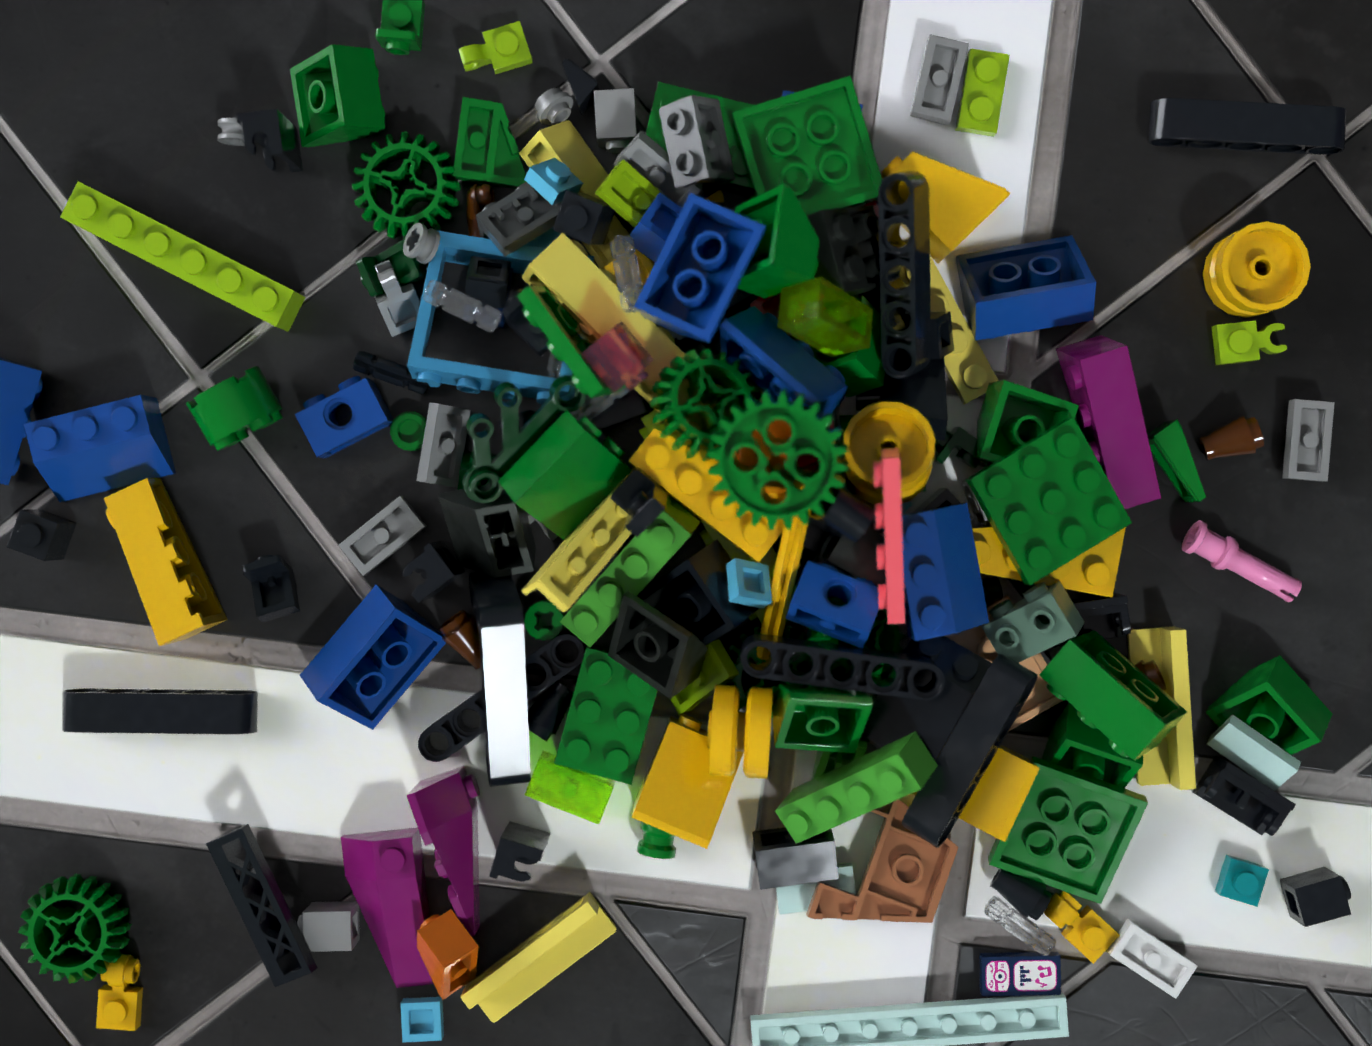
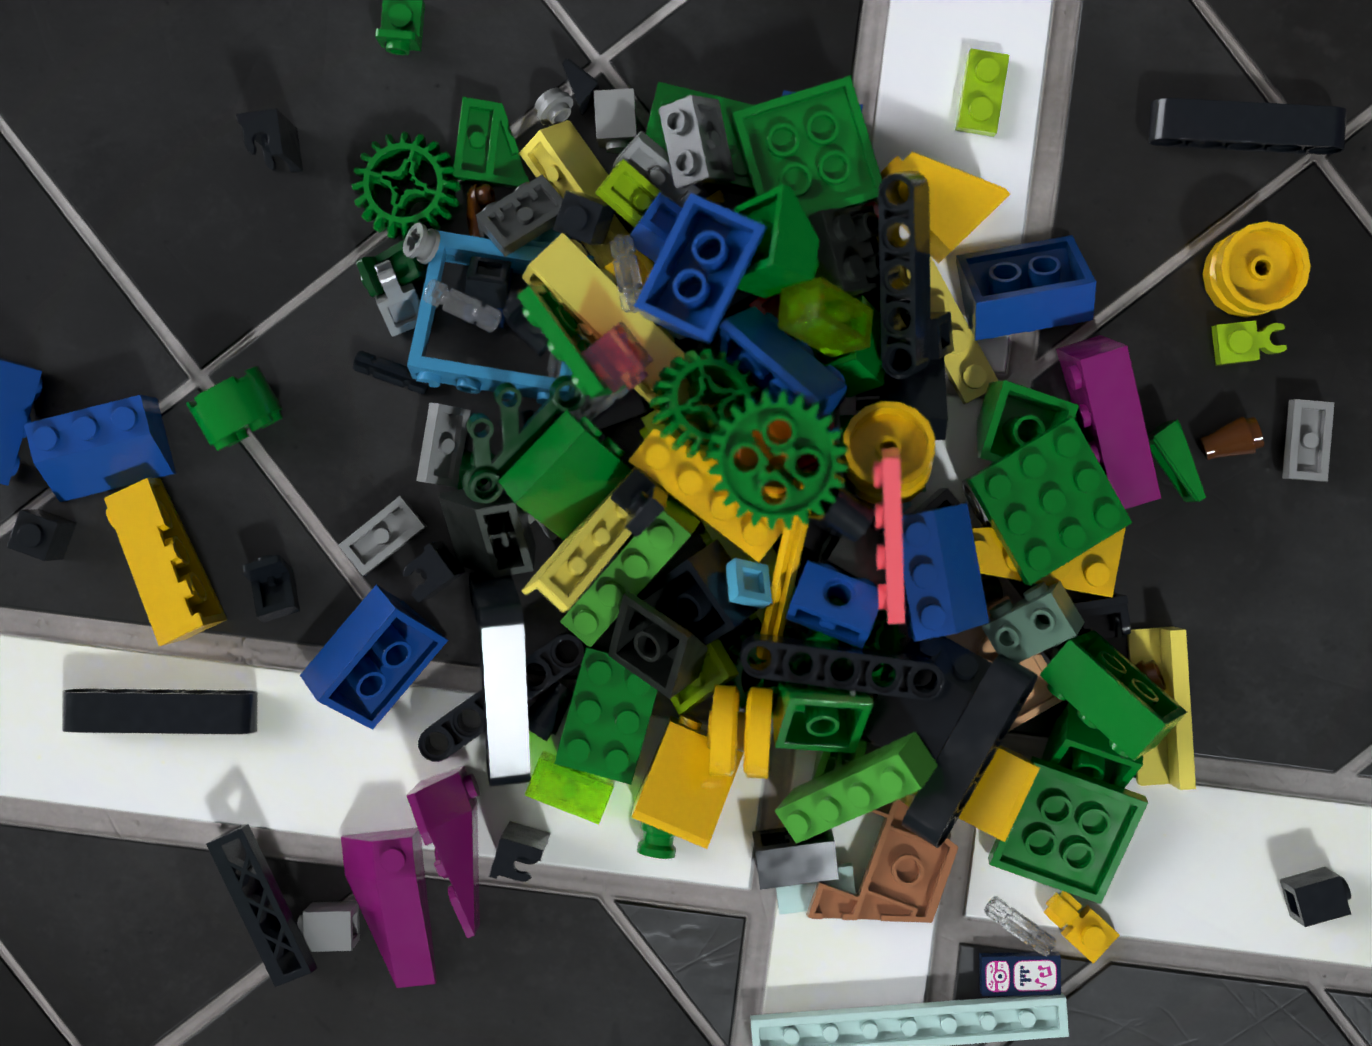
green gear [17,874,132,984] -> none
lime brick [60,181,306,332] -> none
yellow plate [96,954,143,1031] -> none
light grey bush [217,118,245,146] -> none
green slope [290,44,385,147] -> none
blue brick [295,376,394,458] -> none
green tile [390,411,427,451] -> none
medium azure plate [400,997,444,1043] -> none
orange slope [417,909,478,1000] -> none
reddish brown cone [439,609,481,670] -> none
lime plate [458,21,533,75] -> none
light yellow panel [460,892,617,1023] -> none
medium azure plate [524,158,583,205] -> none
green wheel [524,599,566,641] -> none
light grey plate [910,34,969,125] -> none
dark green bracket [933,427,992,469] -> none
black cone [990,869,1052,921] -> none
white plate [1106,919,1198,999] -> none
bright pink pin [1181,520,1302,603] -> none
black hinge [1193,756,1296,836] -> none
green slope [1206,655,1333,755] -> none
light aqua tile [1207,714,1301,791] -> none
teal plate [1215,855,1269,907] -> none

